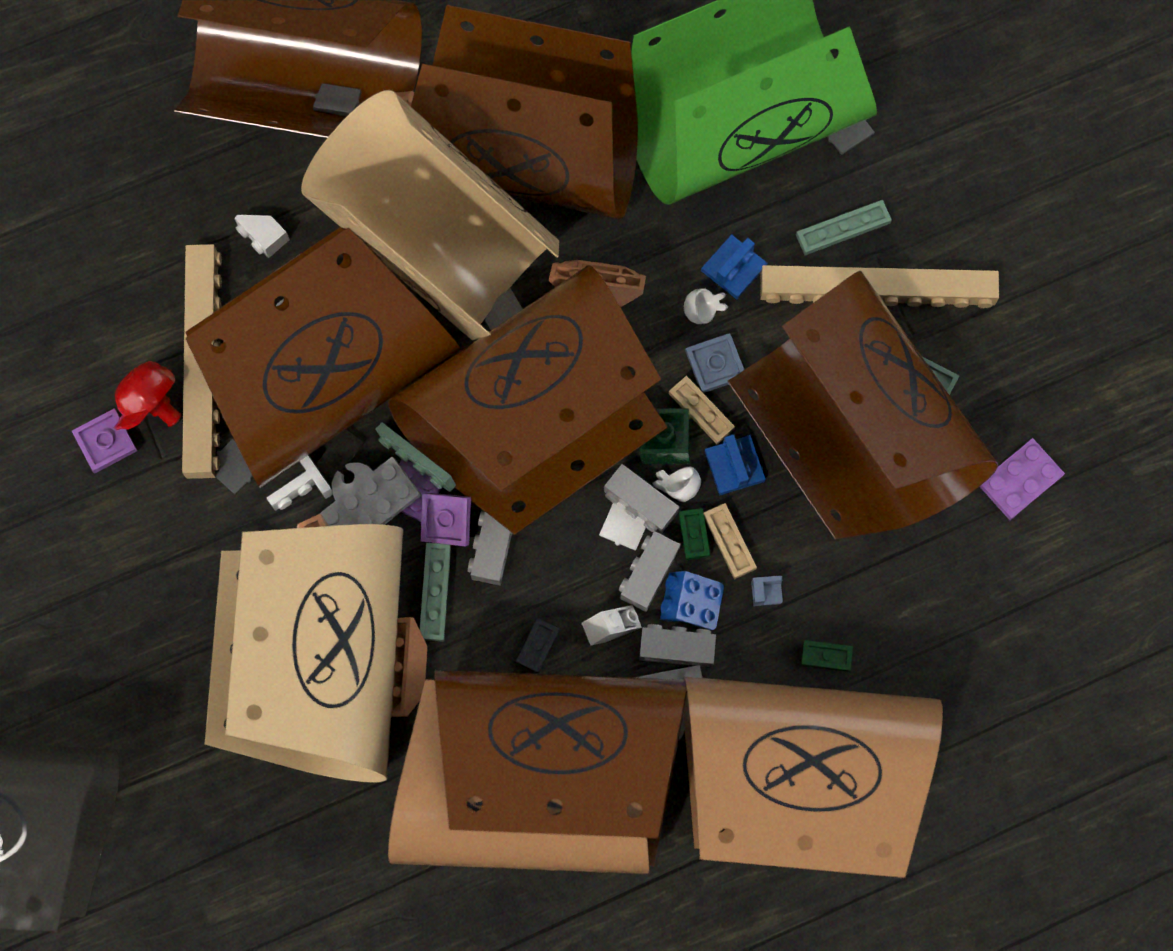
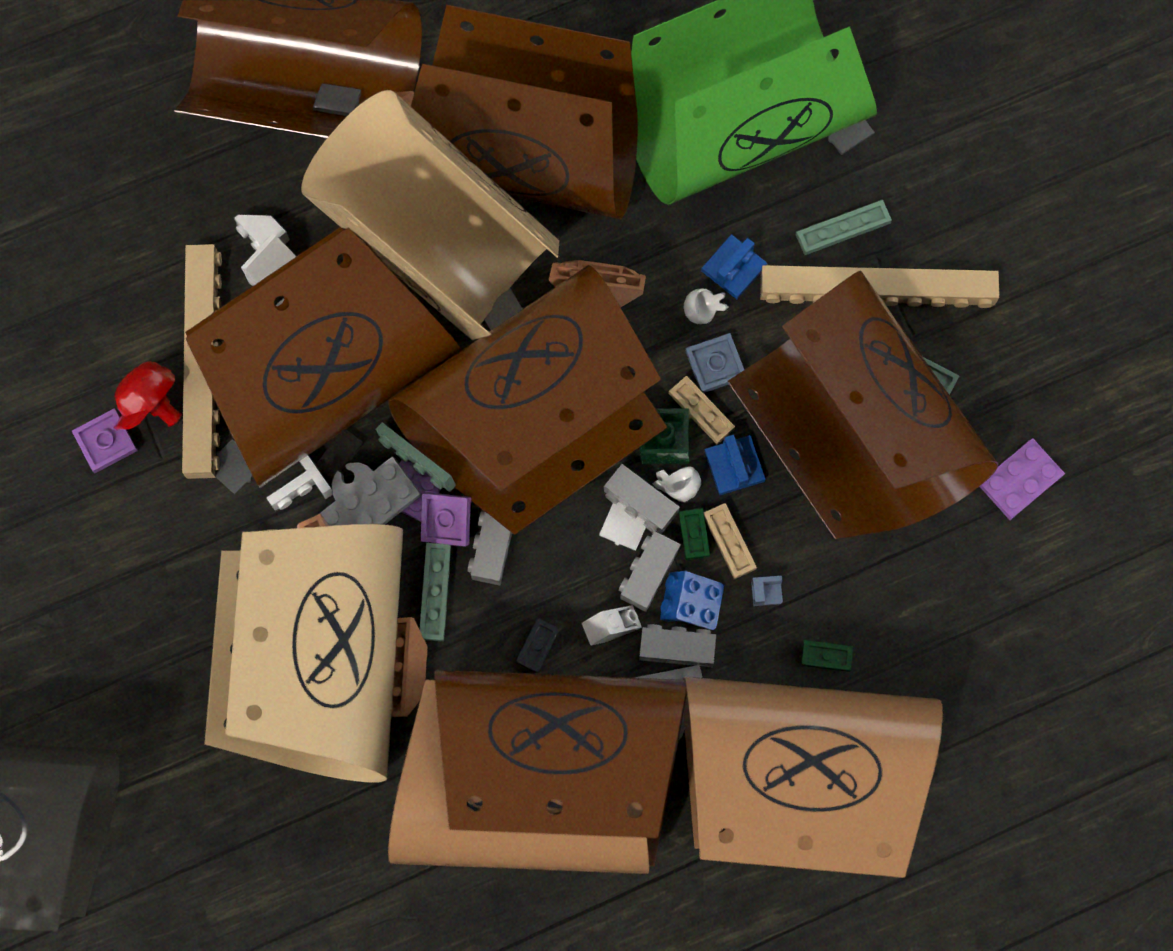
none -> white slope [241,233,296,286]

